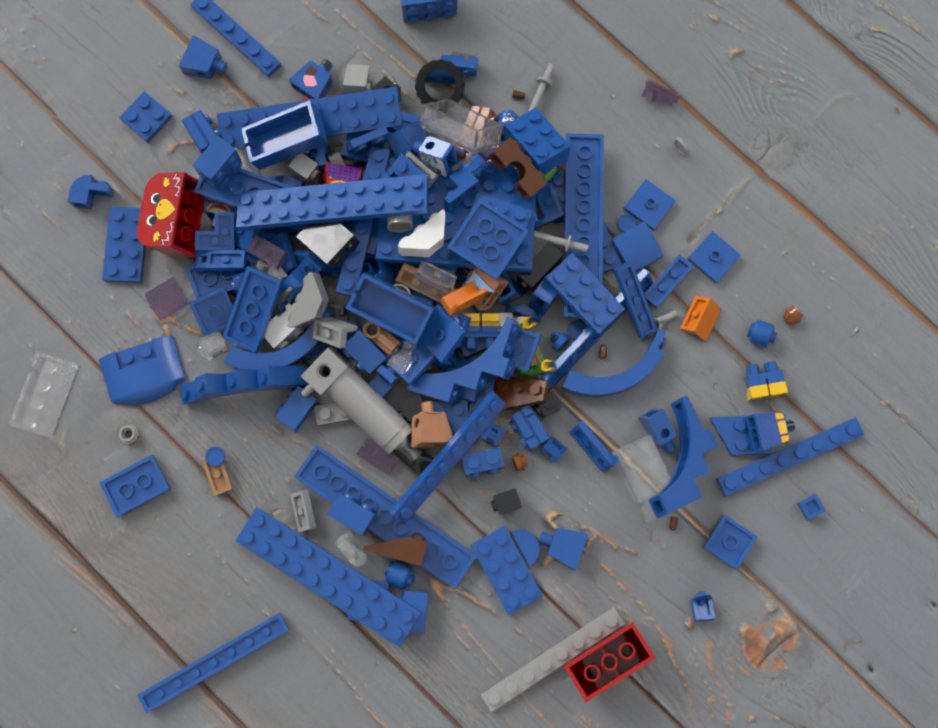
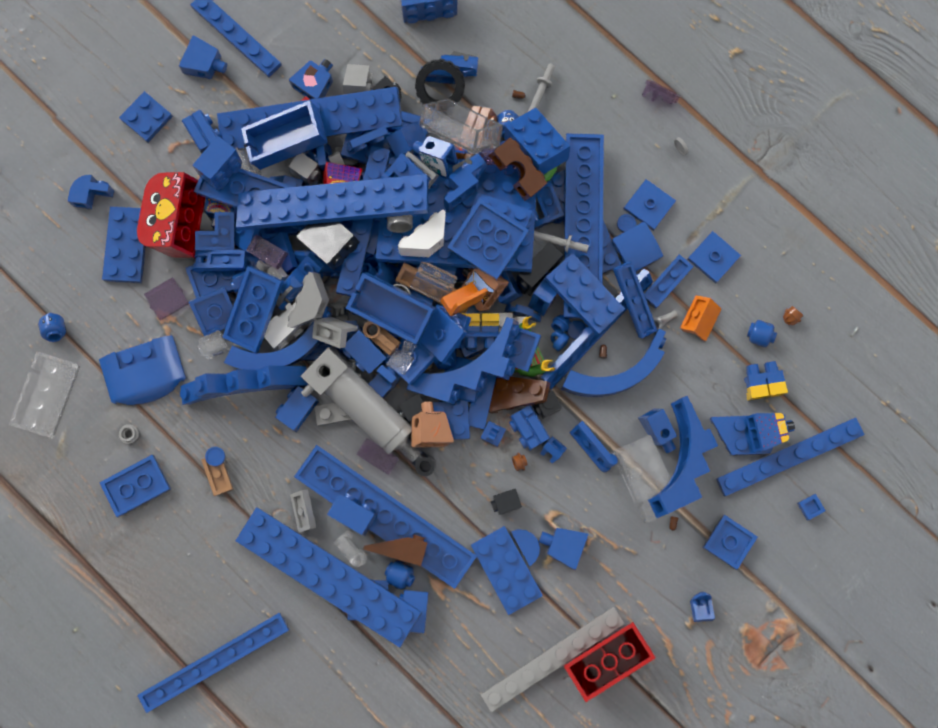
blue plate [390,391,506,524] -> none
blue brick [461,447,504,479] -> none
none -> blue head [38,313,66,342]
none -> blue plate [551,315,571,334]

